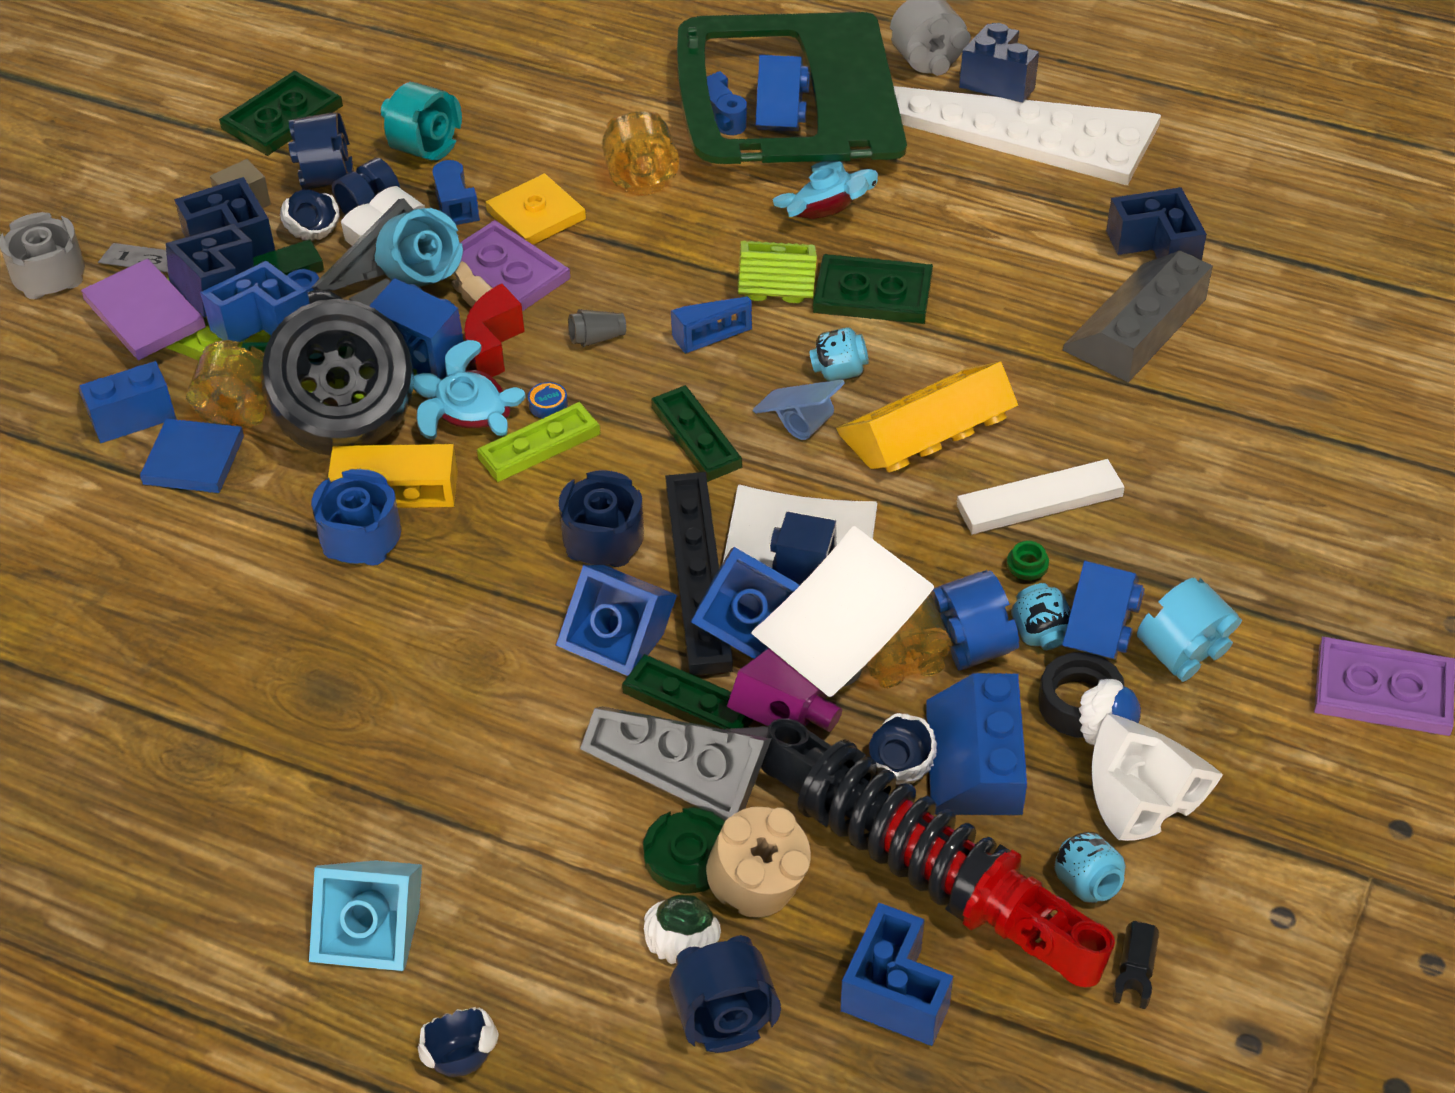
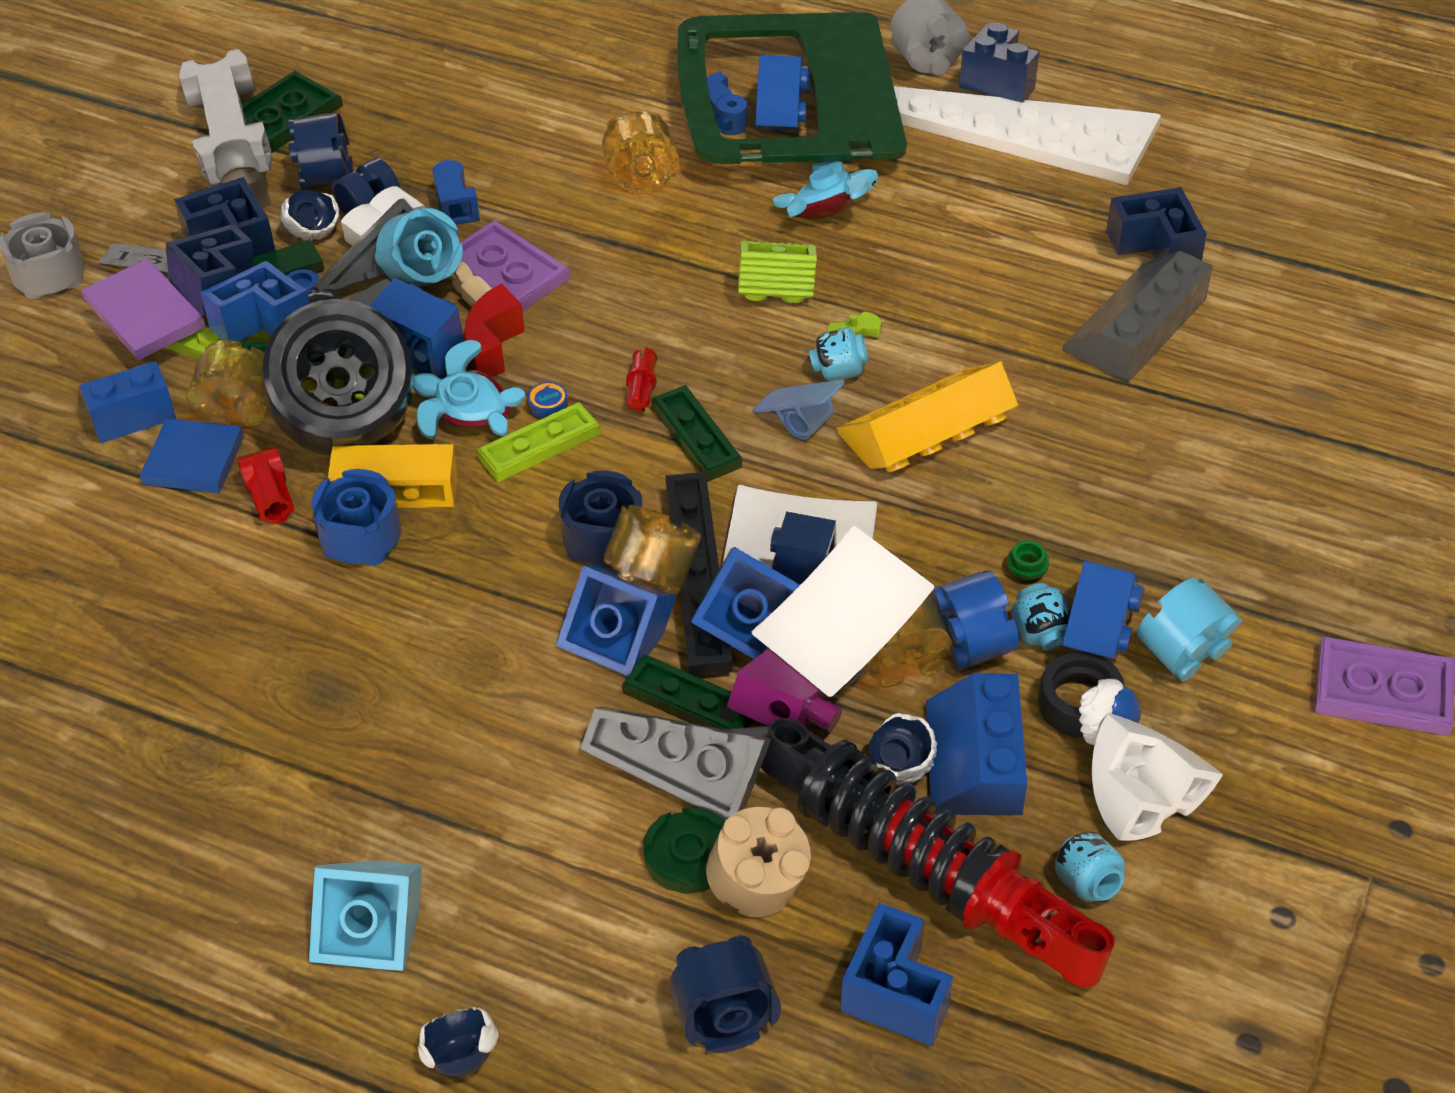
teal brick [381,81,462,160] -> none
yellow plate [486,173,586,245] -> none
dark grey cone [568,309,626,347] -> none
hair [644,895,721,964] -> none
blue slope [671,296,752,354] -> none
dark green tile [813,254,933,324] -> none
white tile [957,459,1124,534] -> none
black bar [1113,921,1159,1009] -> none
none -> light grey piece [179,48,273,186]
none -> red piece [237,447,295,524]
none -> clear yellow brick [603,505,702,594]
none -> red axle [626,347,657,413]
none -> lime piece [827,312,882,338]

